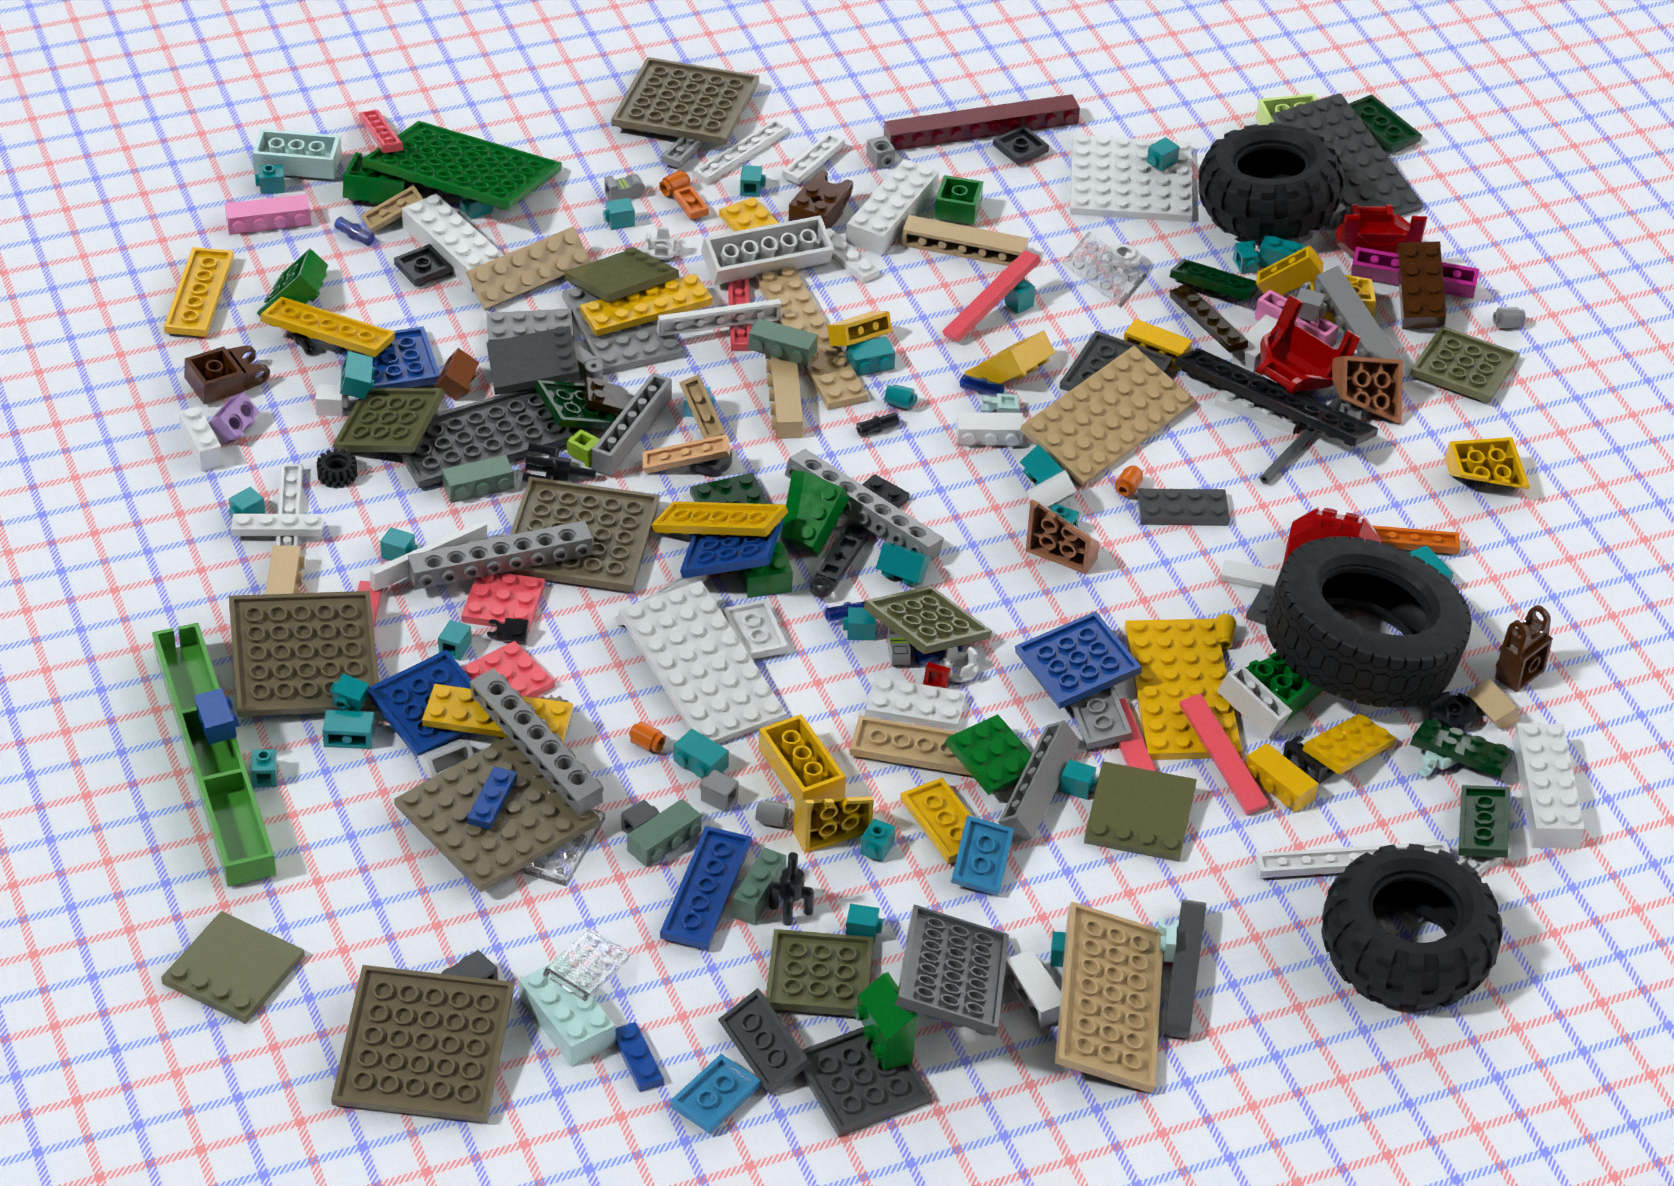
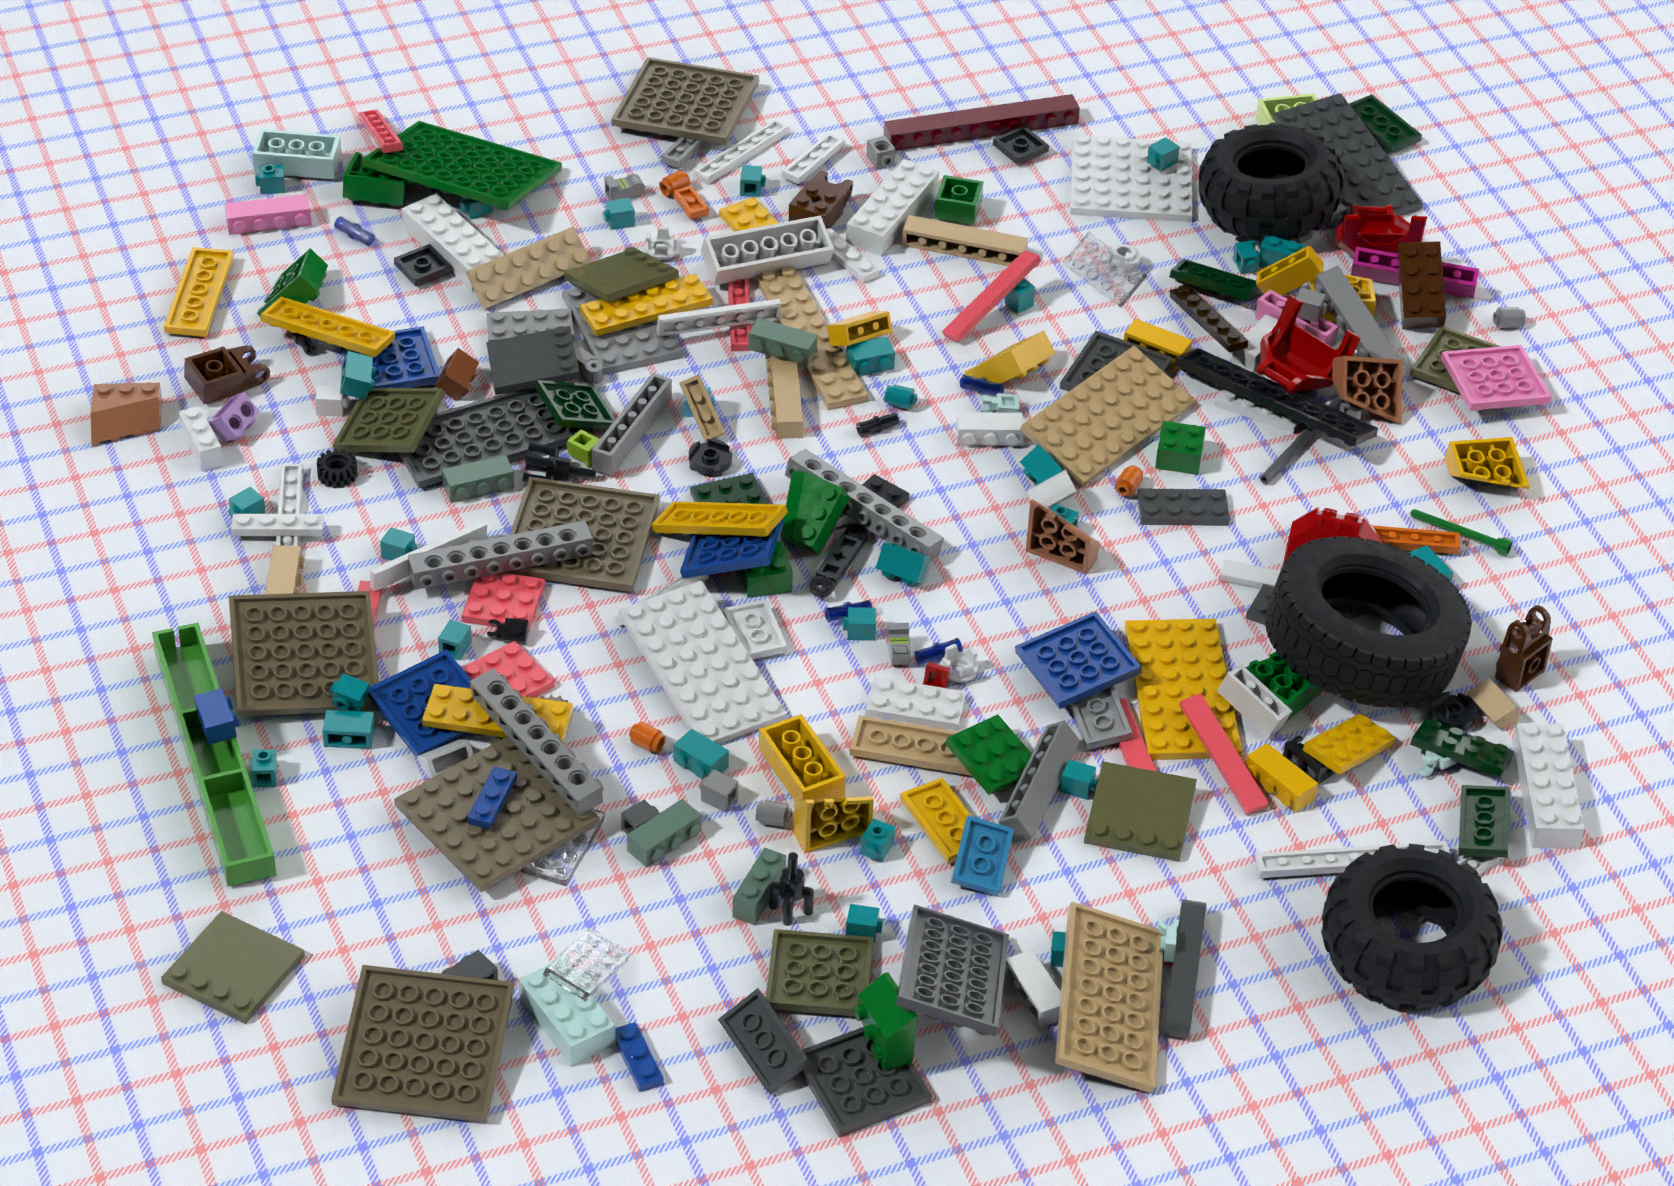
tan plate [360,185,423,233] -> none
plate [584,377,634,416] -> none
light nougat plate [643,434,730,474] -> none
blue plate [660,826,752,950] -> none
dark azure plate [670,1054,761,1134] -> none
olive plate [863,586,992,654] -> none
yellow cone [1214,614,1237,649] -> none
none -> nougat wedge [91,382,162,447]
none -> green brick [1155,421,1206,475]
none -> green piece [1410,509,1513,556]
none -> bright pink plate [1441,345,1552,411]

